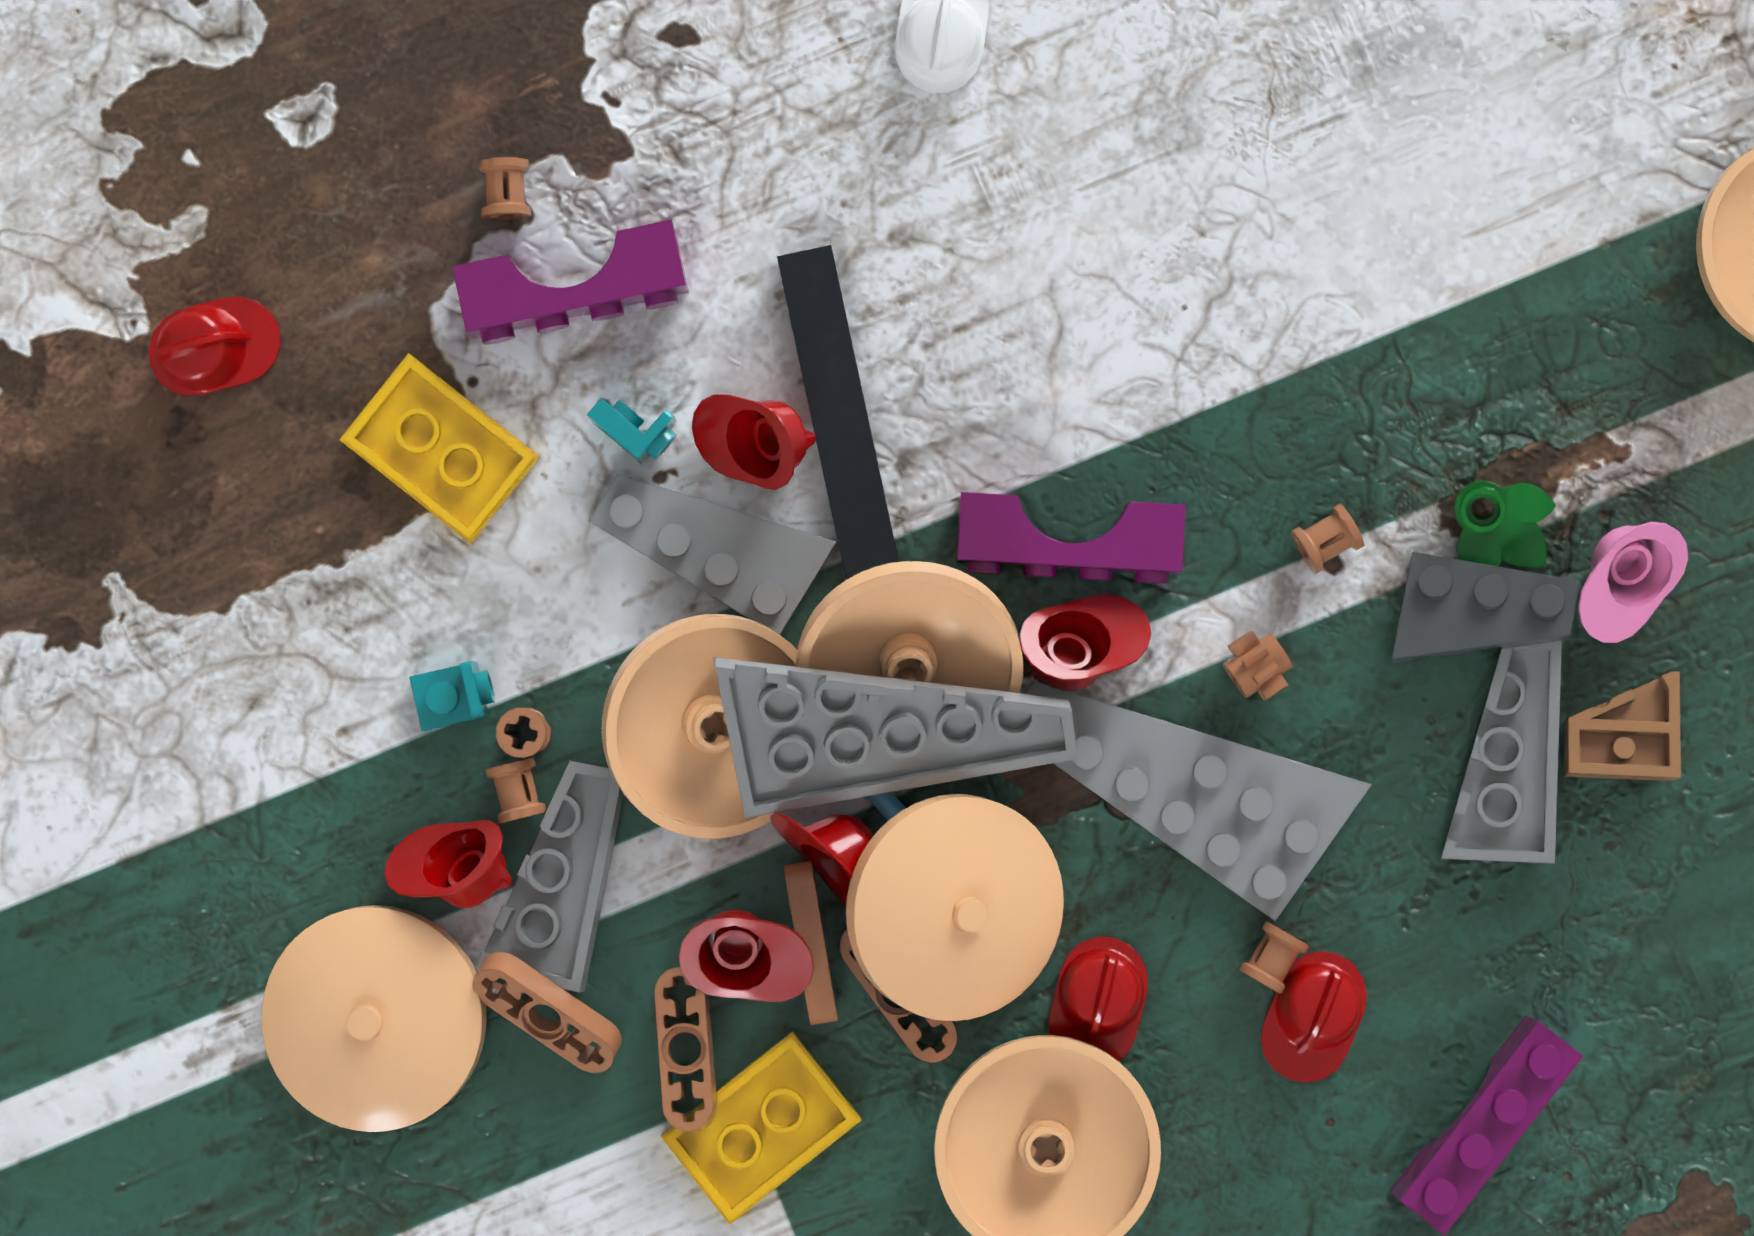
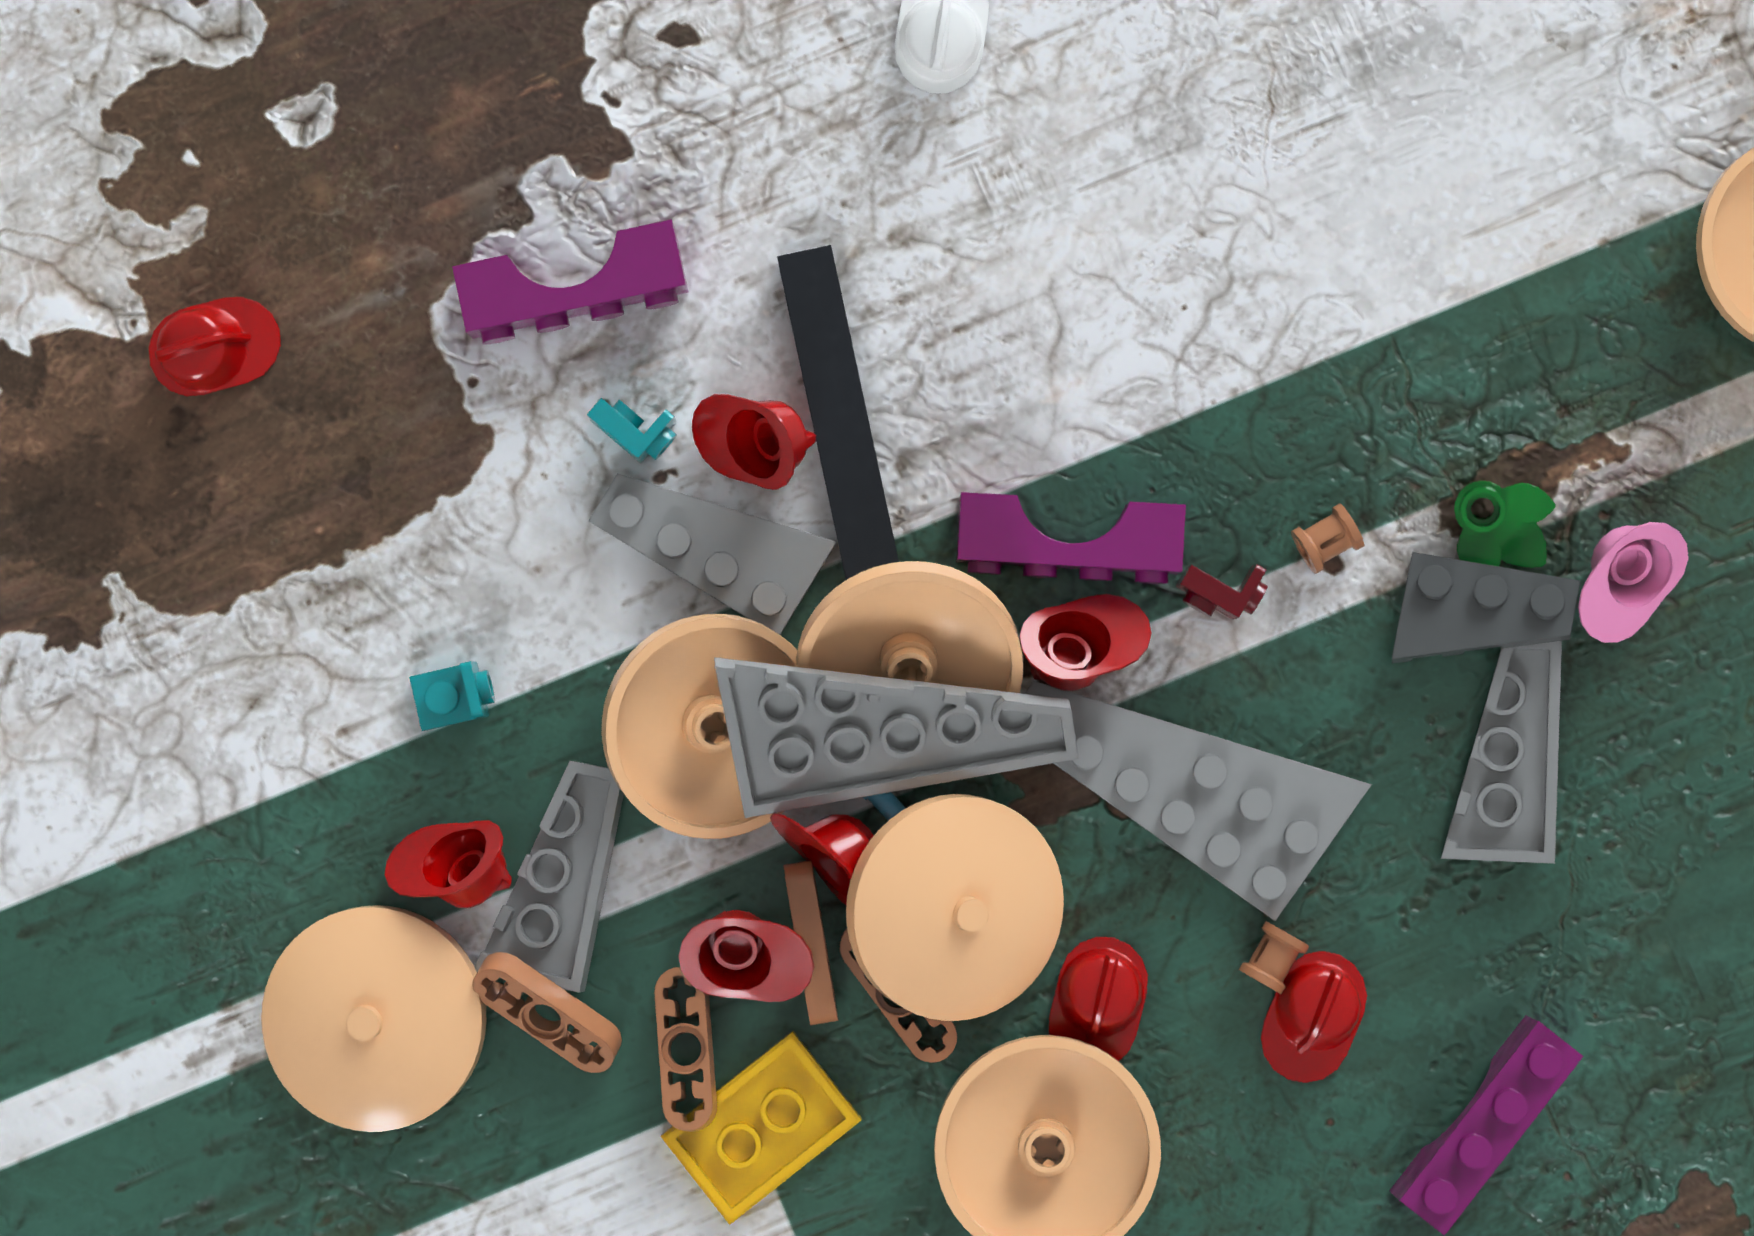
yellow tile [339,353,541,544] -> none
nougat bush [479,157,531,221] -> none
nougat bush [485,757,547,824] -> none
nougat bush [496,708,552,758] -> none
nougat gear [1223,631,1293,700] -> none
medium nougat wing [1564,671,1681,781] -> none
none -> dark red bracket [1175,564,1268,620]

